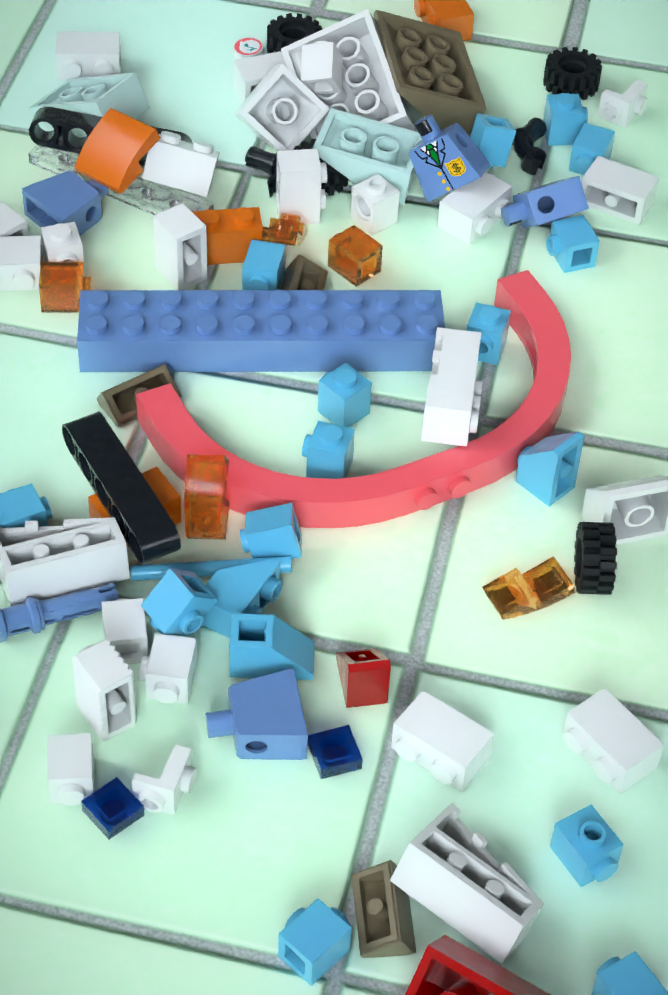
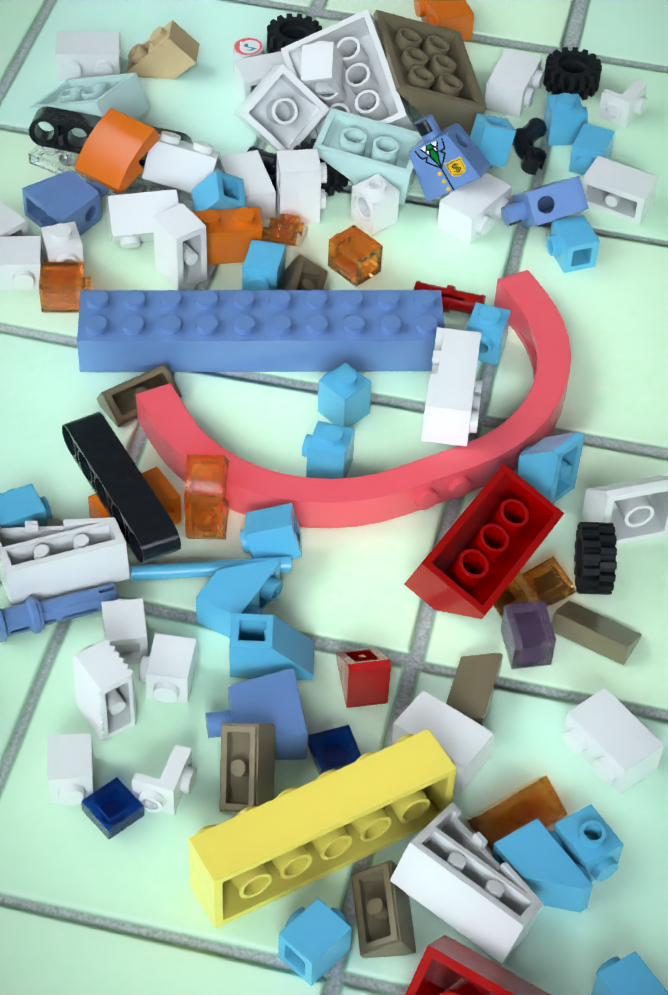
medium azure brick [141,568,218,637] -> none
none -> white brick [107,189,179,248]
none -> tan slope [126,20,200,80]
none -> light yellow brick [188,728,457,929]
none -> medium azure brick [191,170,247,211]
none -> white brick [218,150,276,220]
none -> dark tan slope [219,723,275,813]
none -> red slope [404,463,564,619]
none -> red pin [414,281,486,314]
none -> dark tan slope [446,653,503,726]
none -> clear orange slope [467,775,567,852]
none -> white brick [485,48,545,118]
none -> medium azure slope [492,818,593,913]
none -> clear purple brick [500,601,556,669]
none -> dark tan slope [550,600,642,665]

